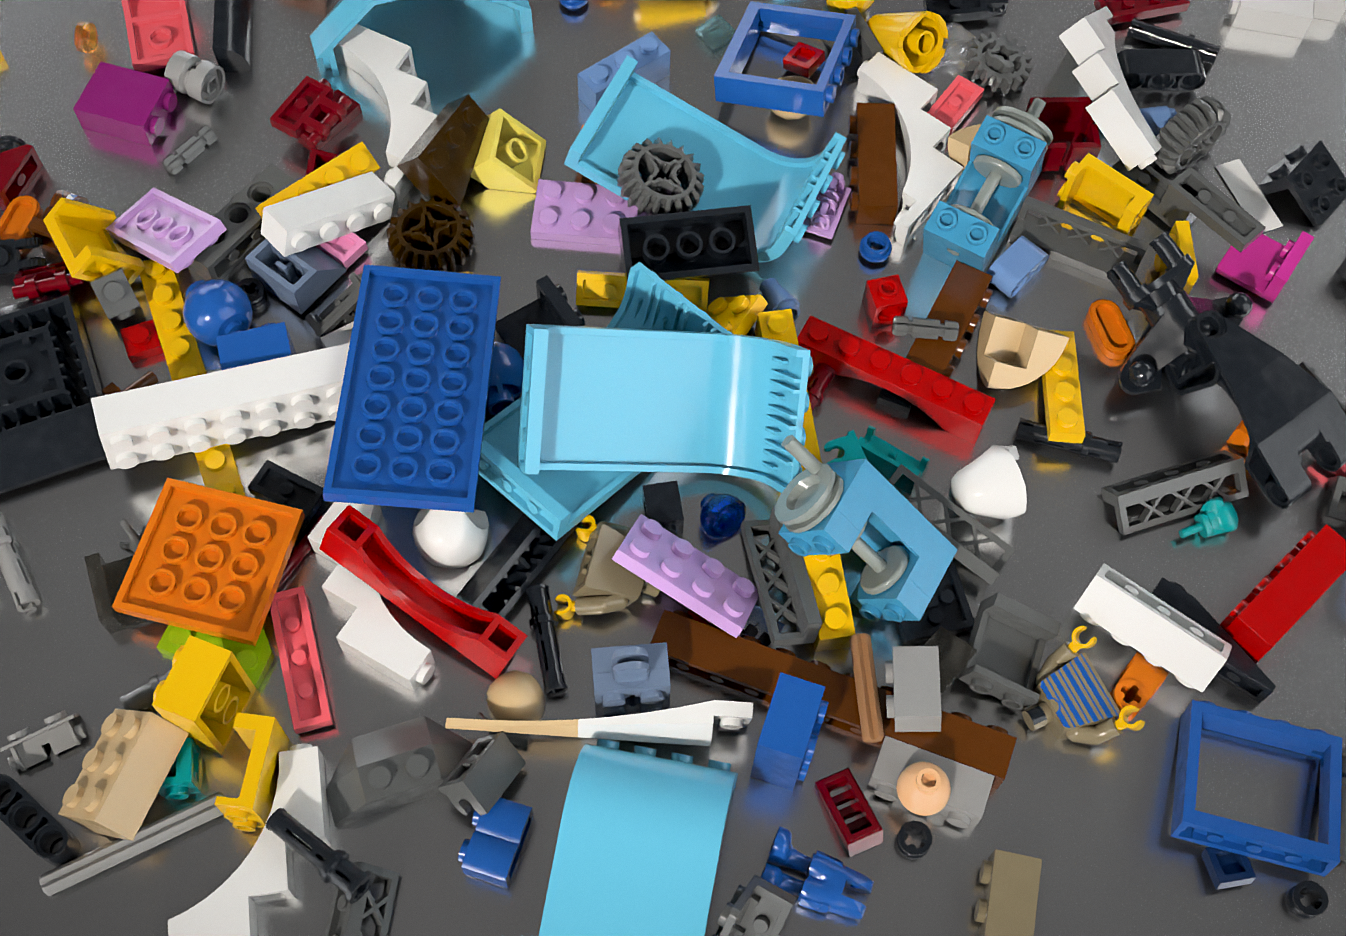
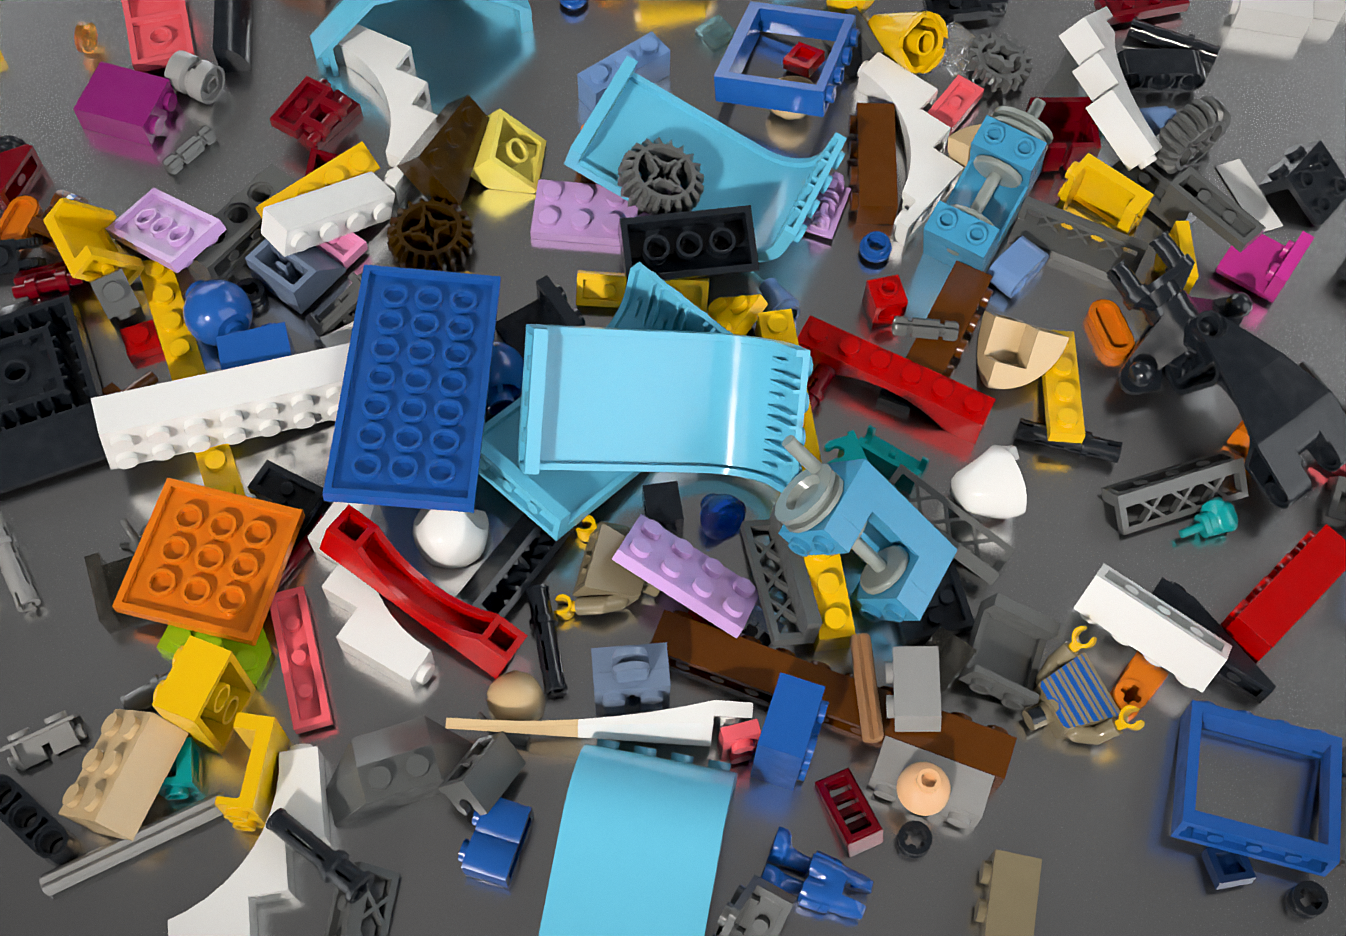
none -> coral plate [716,719,761,764]

